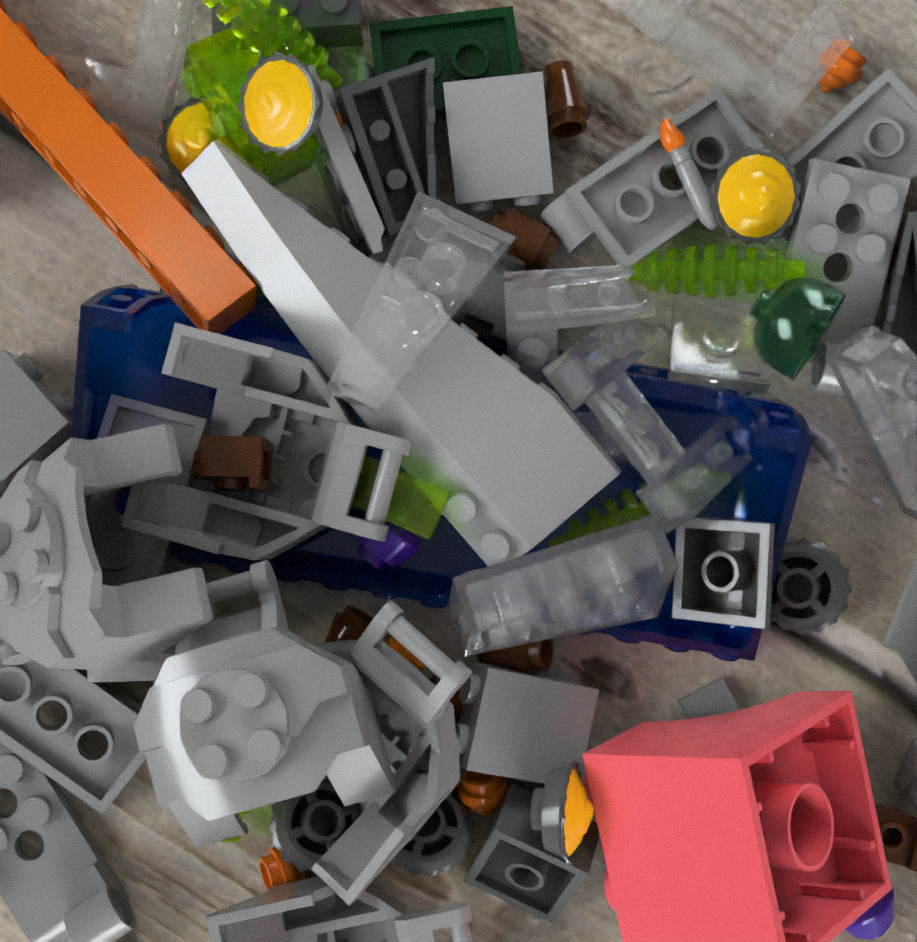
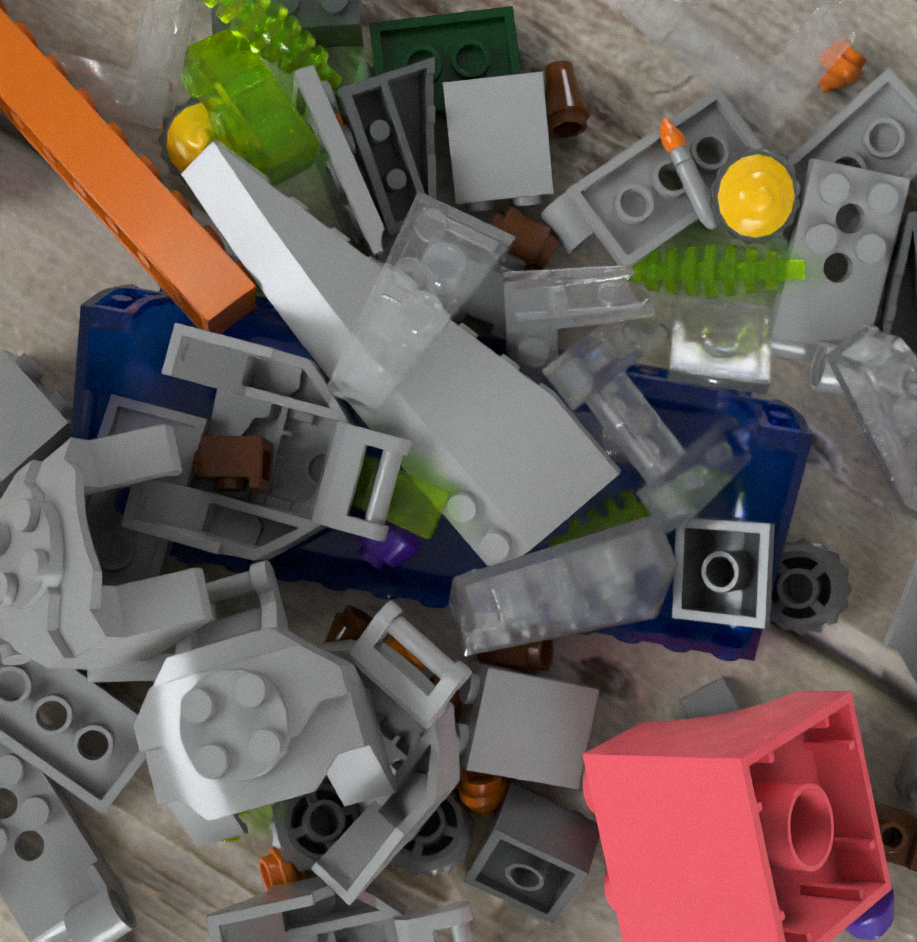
yellow piece [237,51,323,156] -> none
dark grey piece [531,760,594,865] -> none
clear green cylinder [750,277,846,380] -> none

